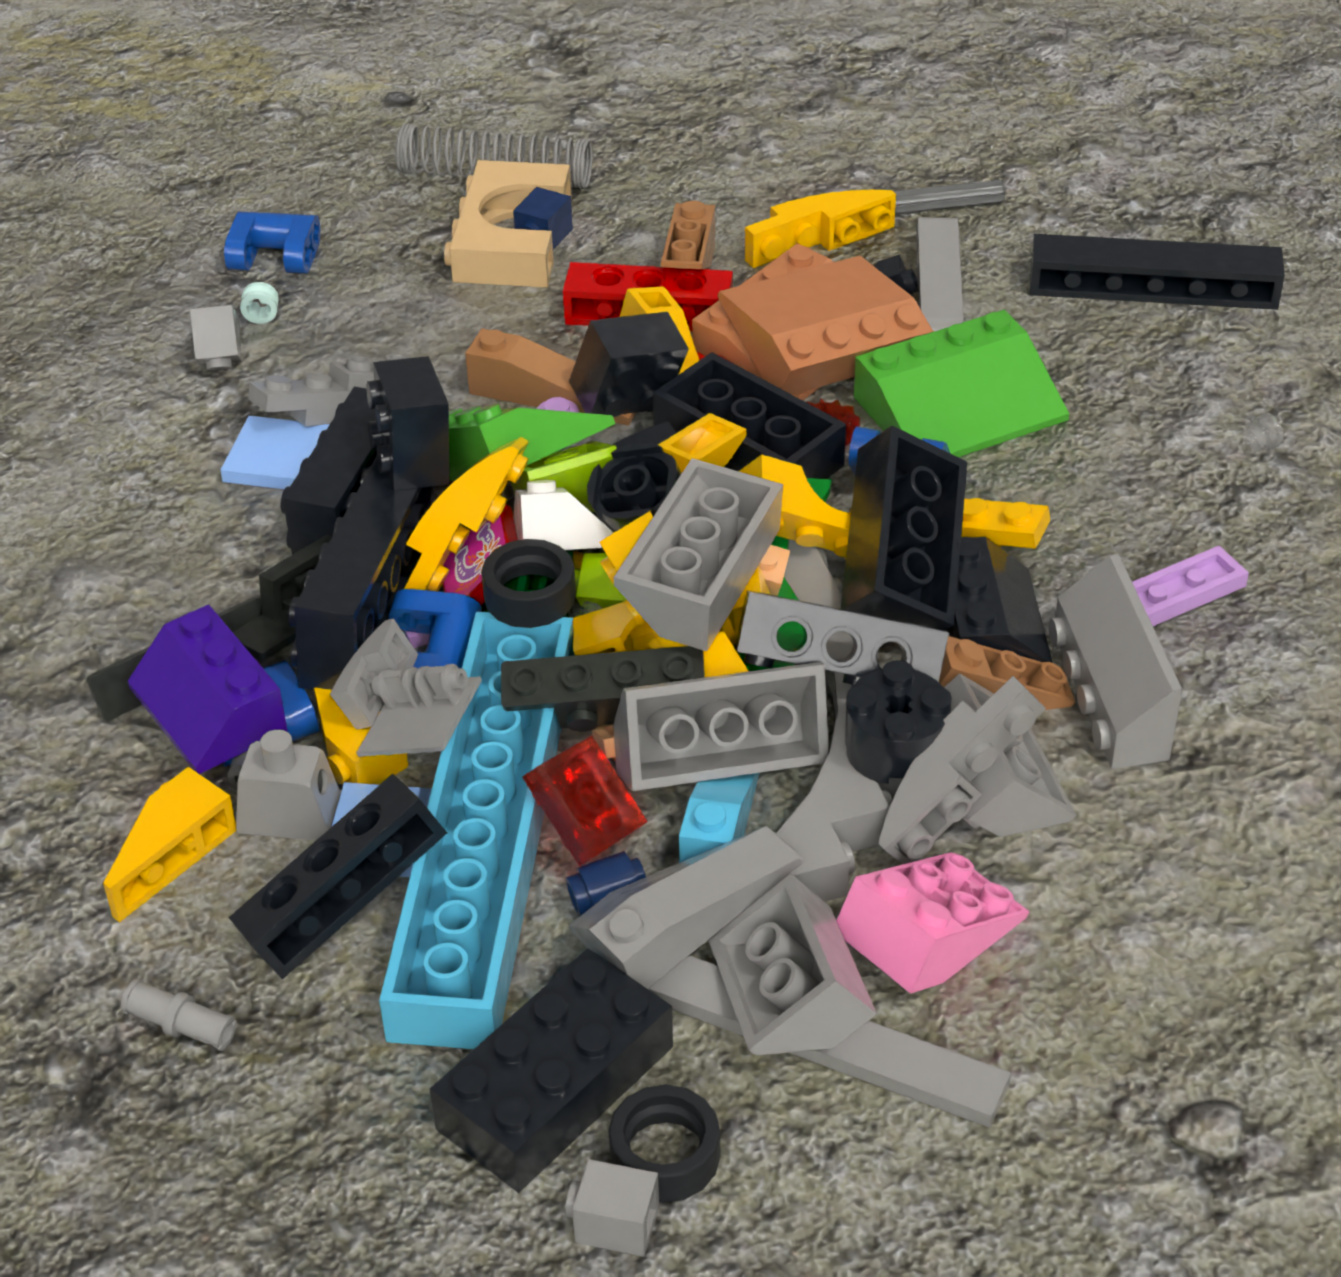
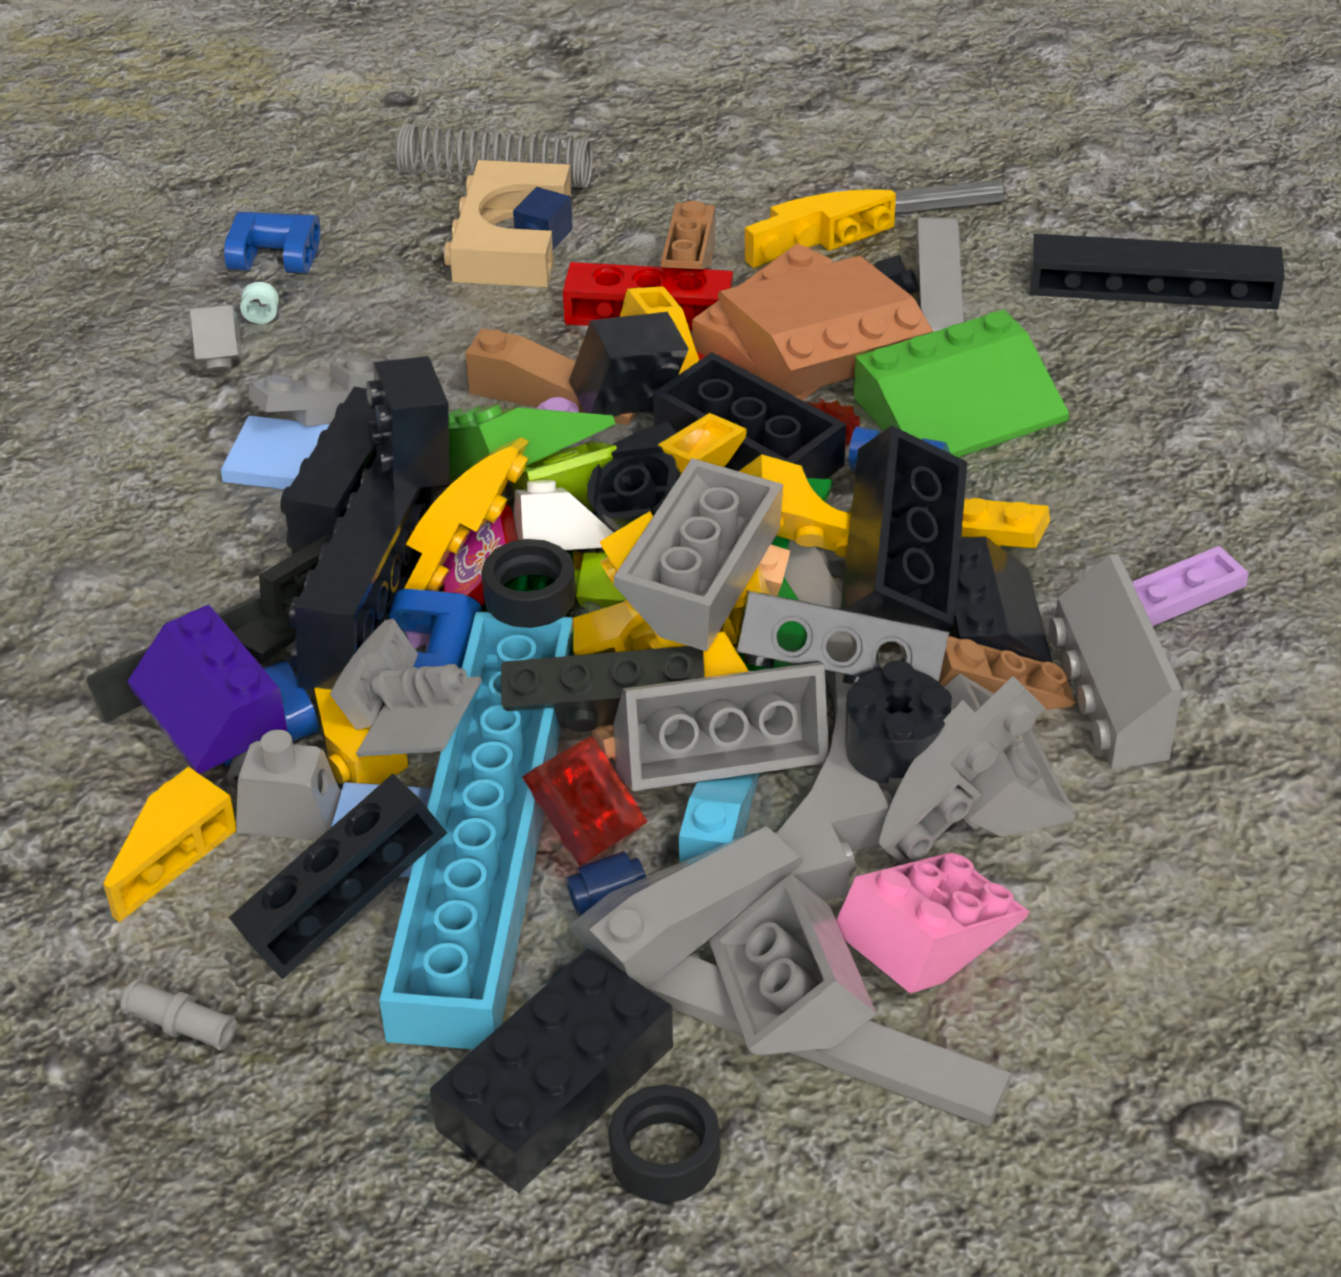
light grey brick [565,1159,659,1257] -> none

